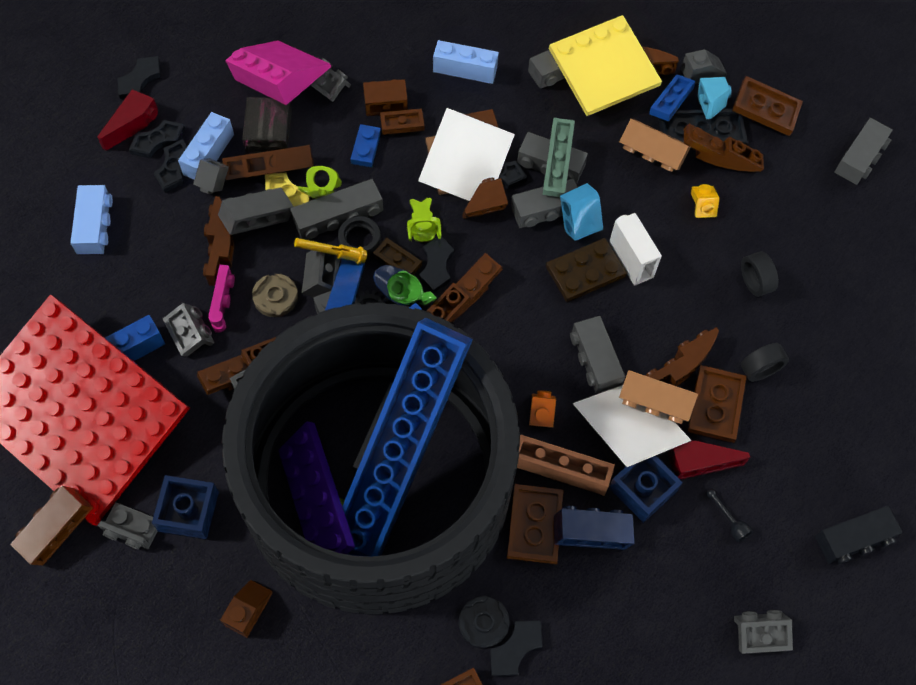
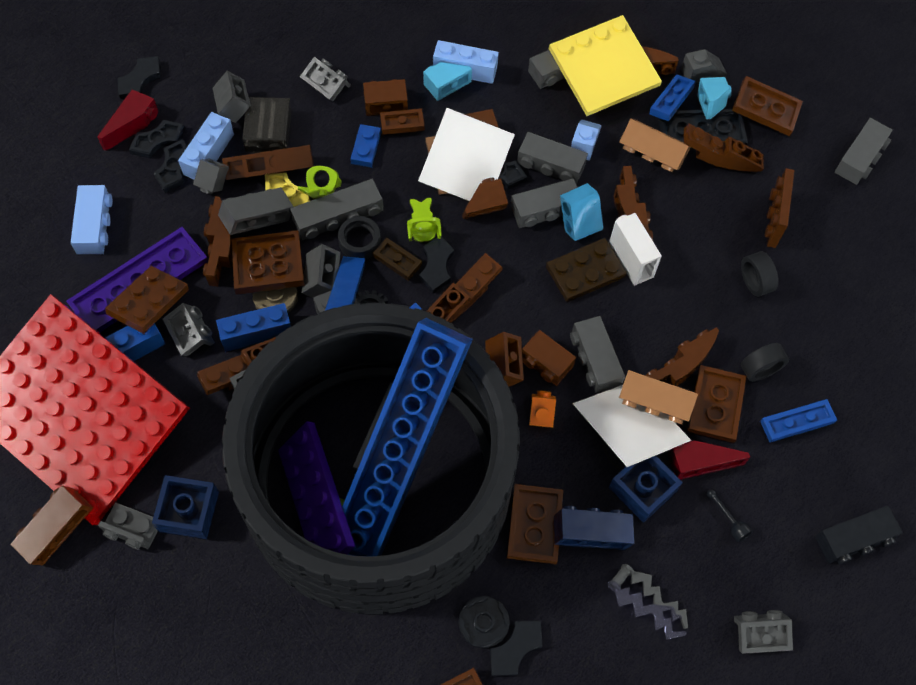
dark pink plate [209,265,235,332] -> none
reddish brown slope [220,580,273,638] -> none
dark pink slope [225,41,331,105] -> none
yellow pin [294,238,367,265] -> none
bright green hair [373,265,436,306] -> none
nougat brick [517,435,615,496] -> none
sand green plate [542,118,575,197] -> none
yellow bracket [691,184,719,218] -> none
none -> dark purple plate [66,227,209,333]
none -> reddish brown plate [105,266,189,334]
none -> dark grey brick [213,71,251,123]
none -> blue brick [216,303,291,352]
none -> reddish brown plate [232,230,305,295]
none -> medium azure slope [423,62,472,101]
none -> reddish brown brick [485,332,524,387]
none -> reddish brown brick [522,330,576,386]
none -> light blue slope [571,120,602,161]
none -> piece [608,564,688,640]
none -> reddish brown slope [613,166,653,241]
none -> blue plate [760,399,837,442]
none -> reddish brown plate [765,168,795,248]

